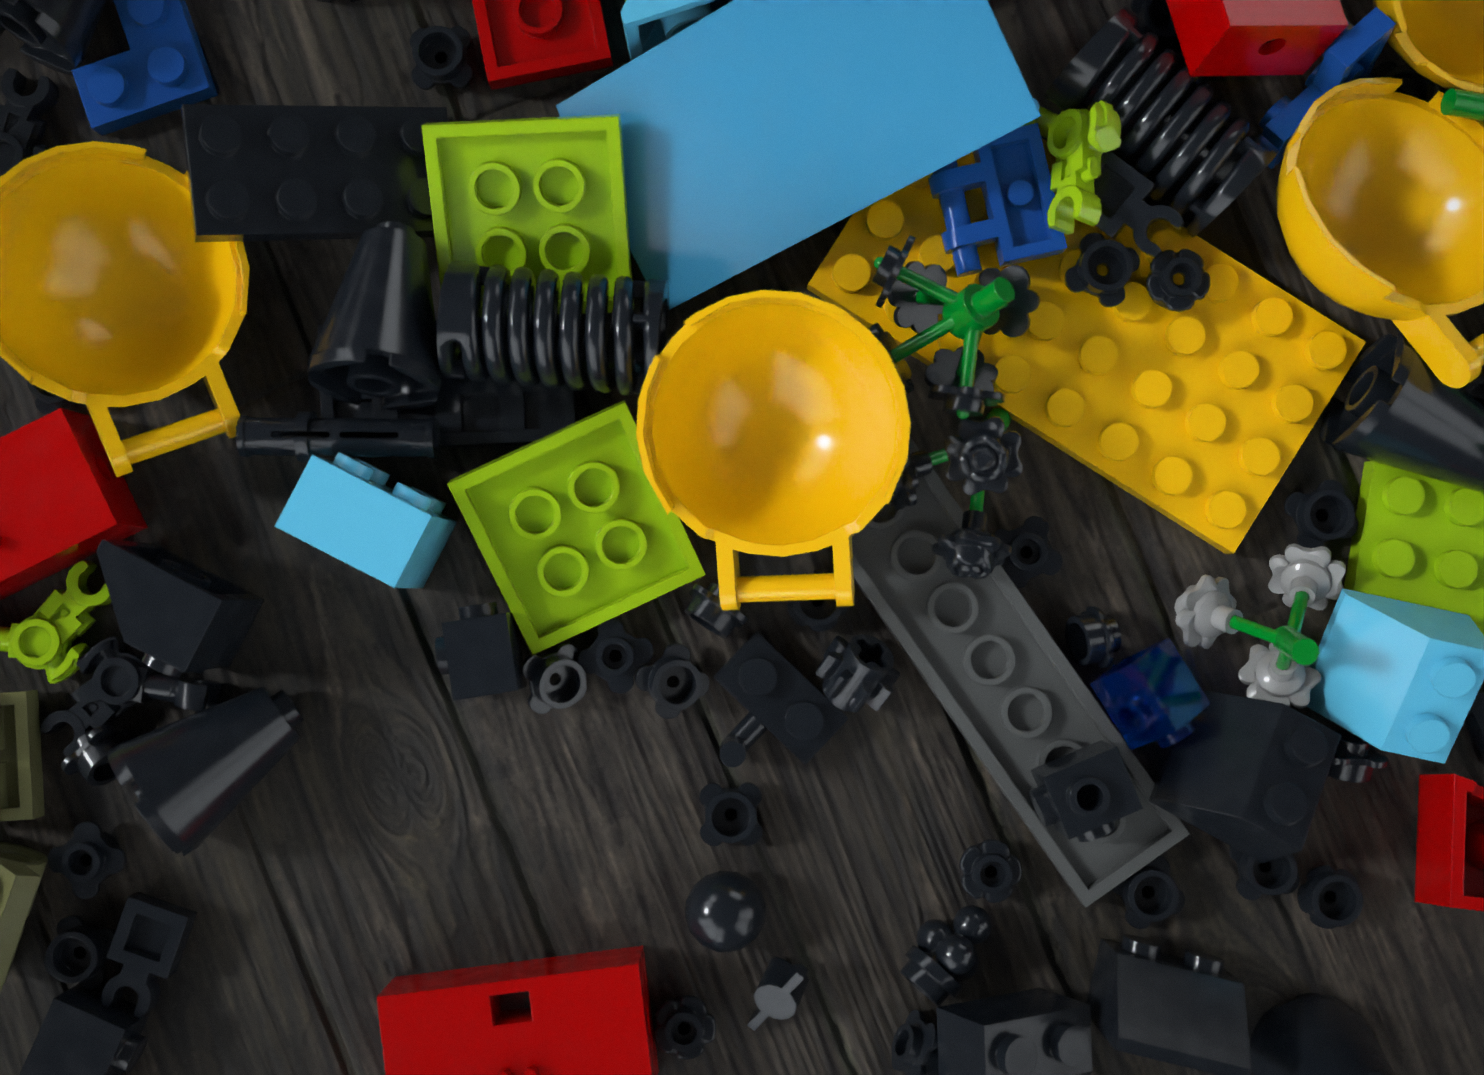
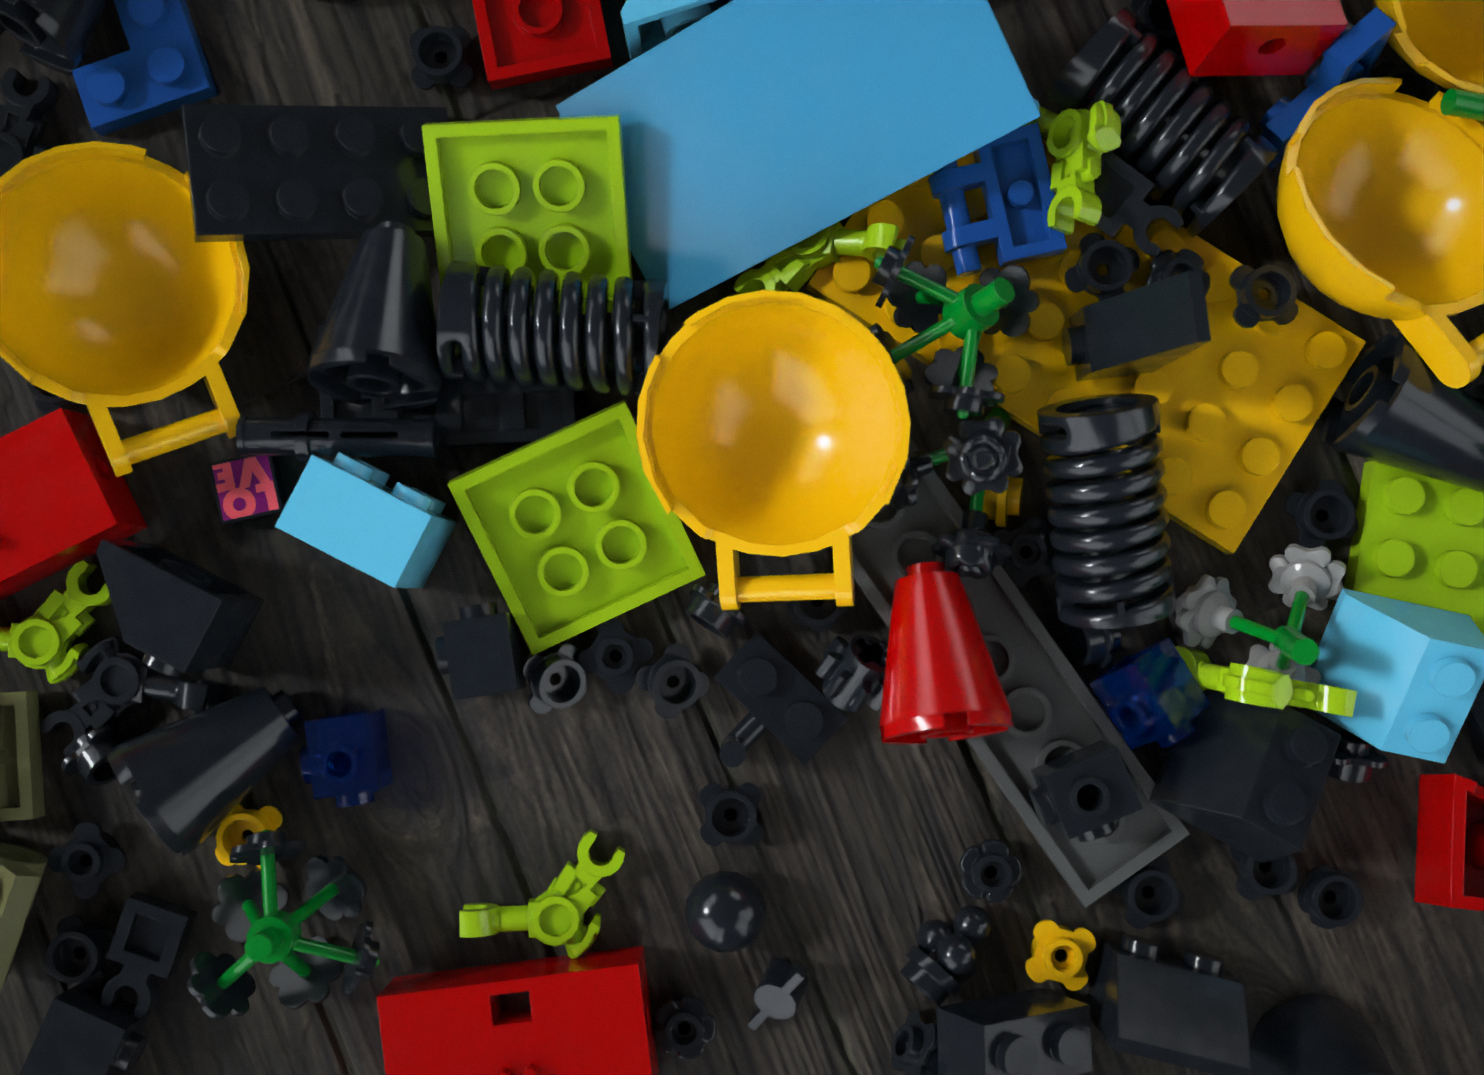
none -> black plant [187,830,380,1020]
none -> tile [208,455,287,526]
none -> yellow plate [215,803,283,869]
none -> clear blue brick [300,708,393,807]
none -> lime piece [459,829,625,959]
none -> lime piece [733,222,907,295]
none -> red cone [879,561,1013,745]
none -> yellow plate [983,476,1024,527]
none -> yellow plate [1025,919,1096,991]
none -> black piece [1037,393,1176,629]
none -> black slope [1062,269,1211,382]
none -> lime piece [1163,646,1357,717]
none -> black plate [1229,261,1298,329]

